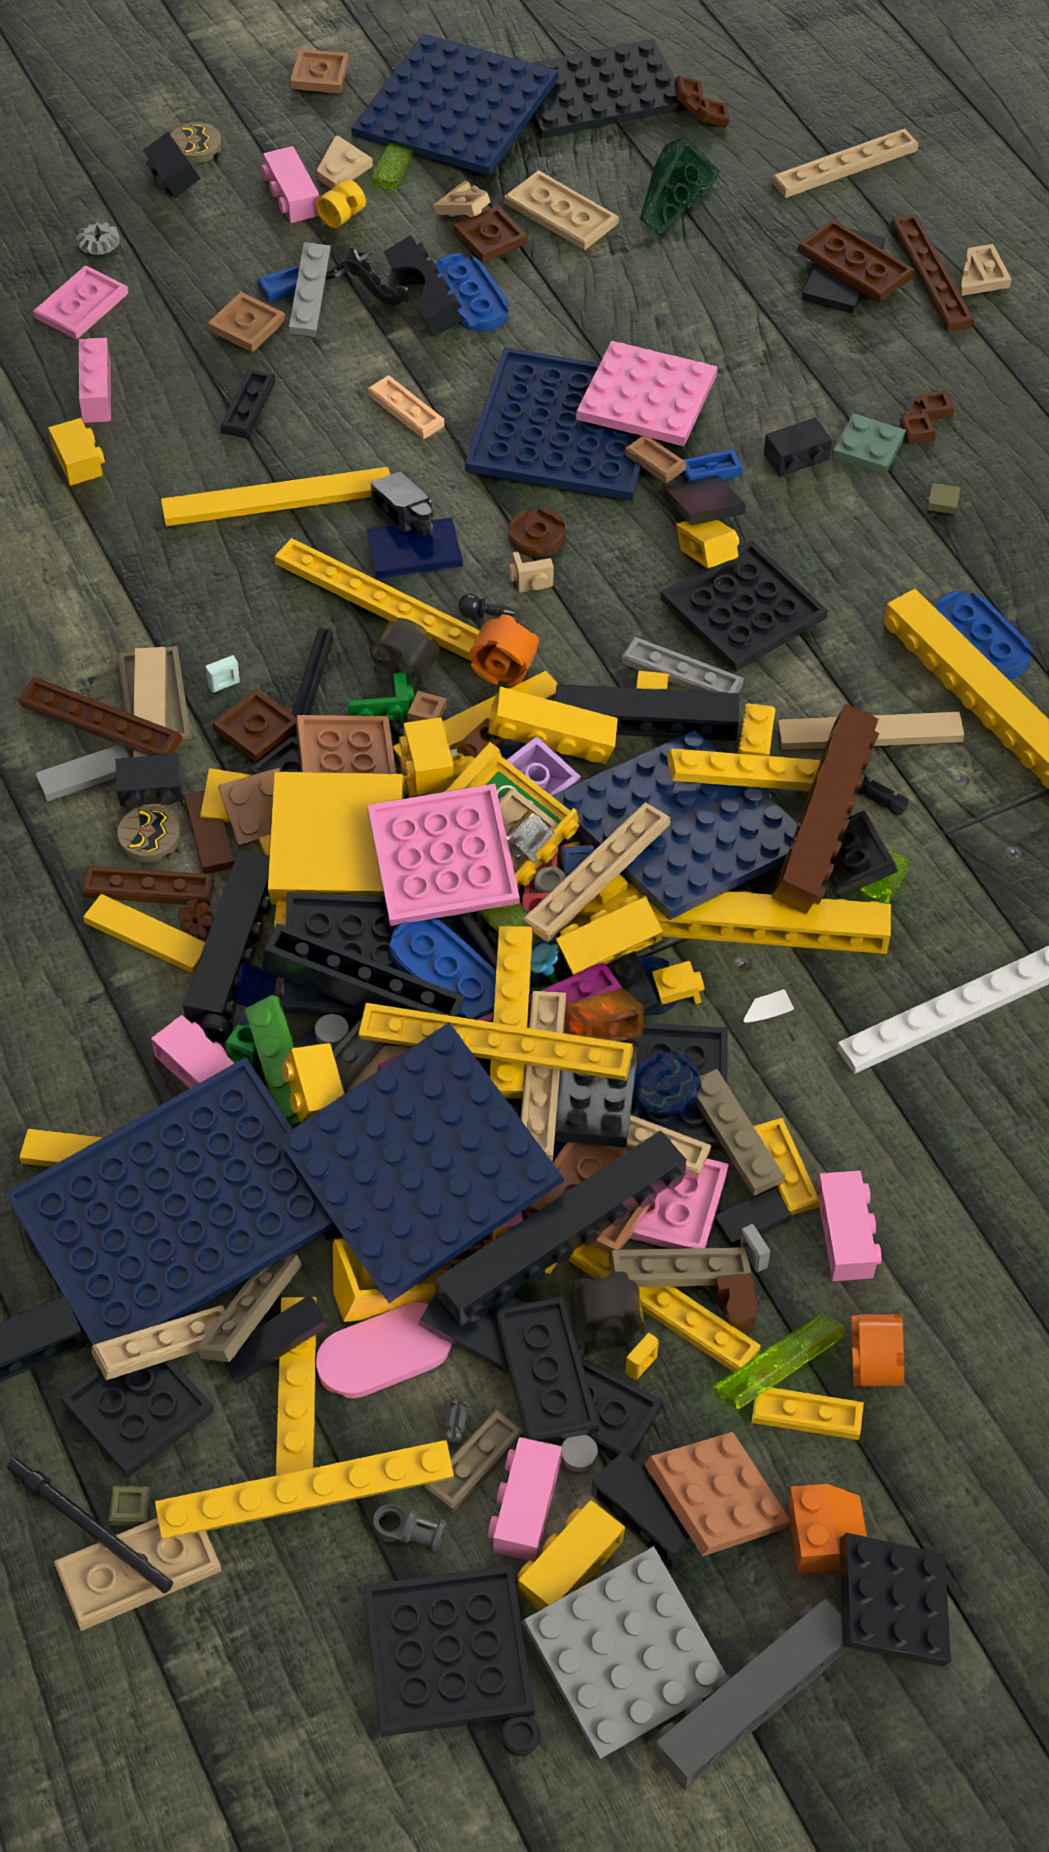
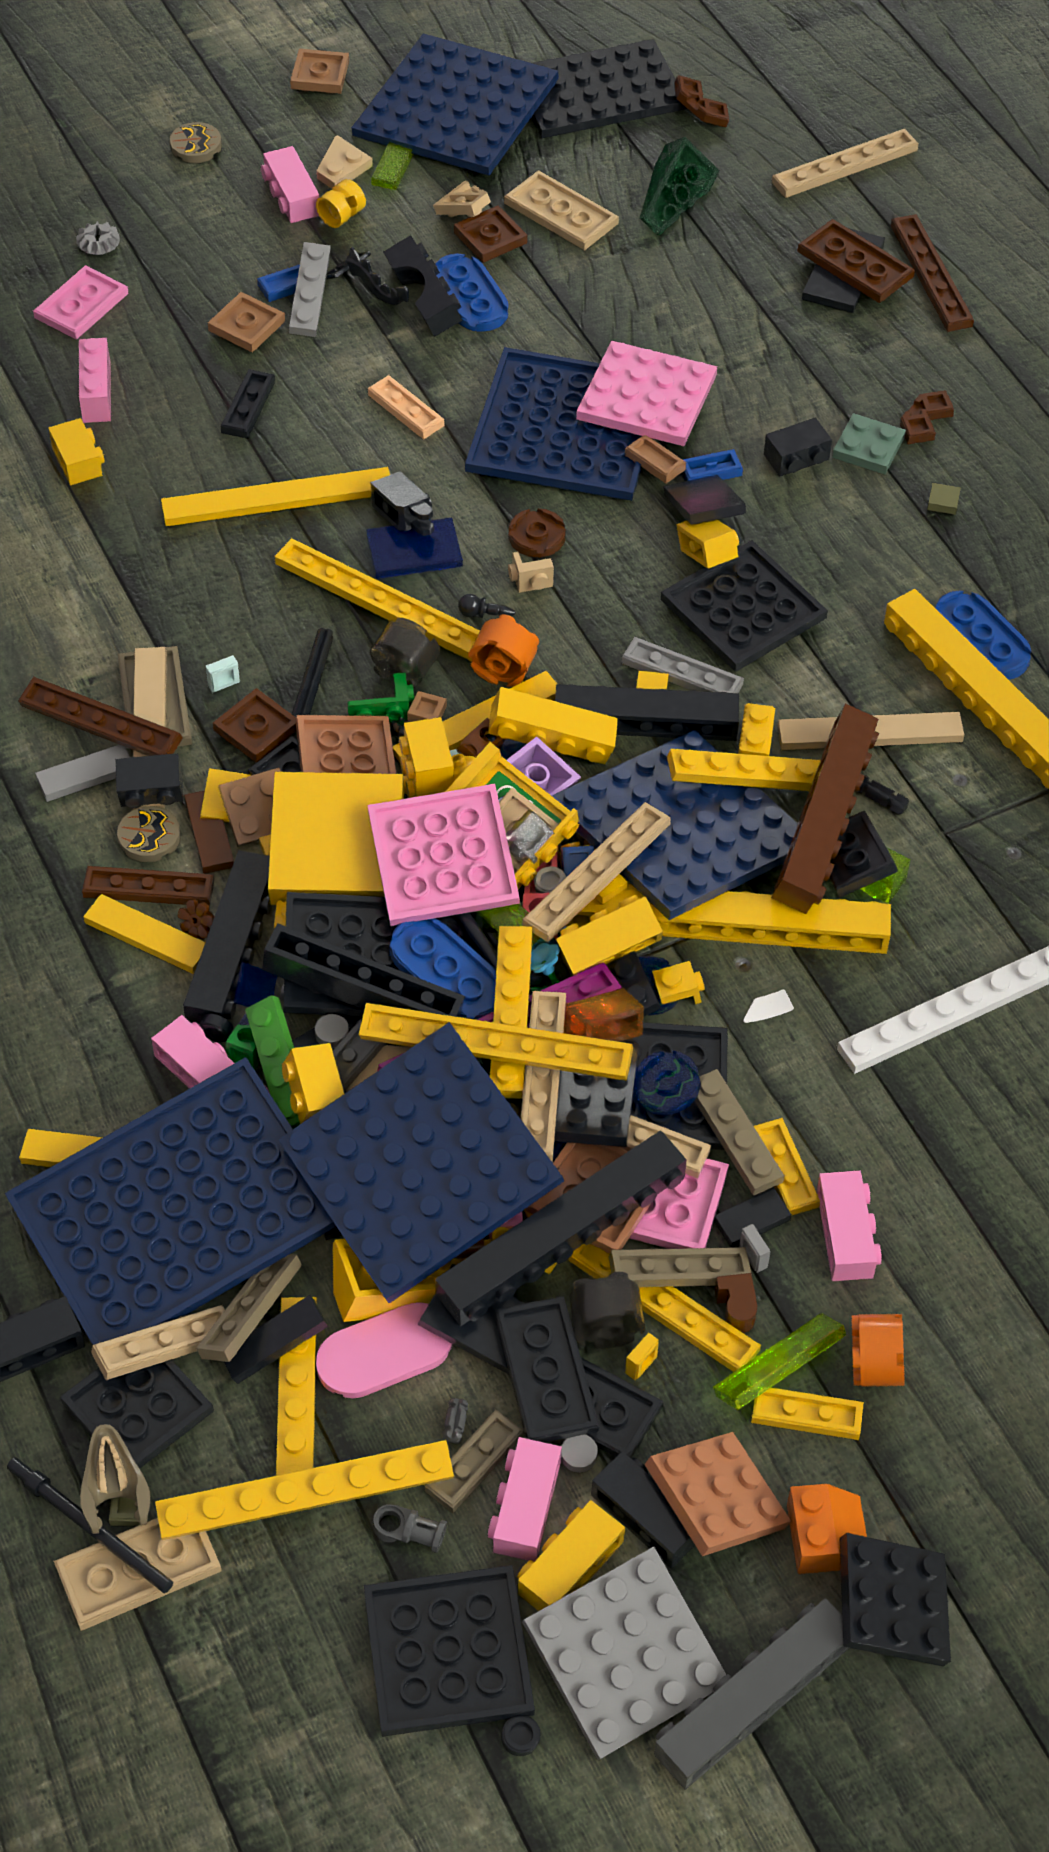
black brick [143,132,201,197] -> none
tan wing [960,244,1012,296] -> none
none -> dark tan animal [80,1424,150,1534]

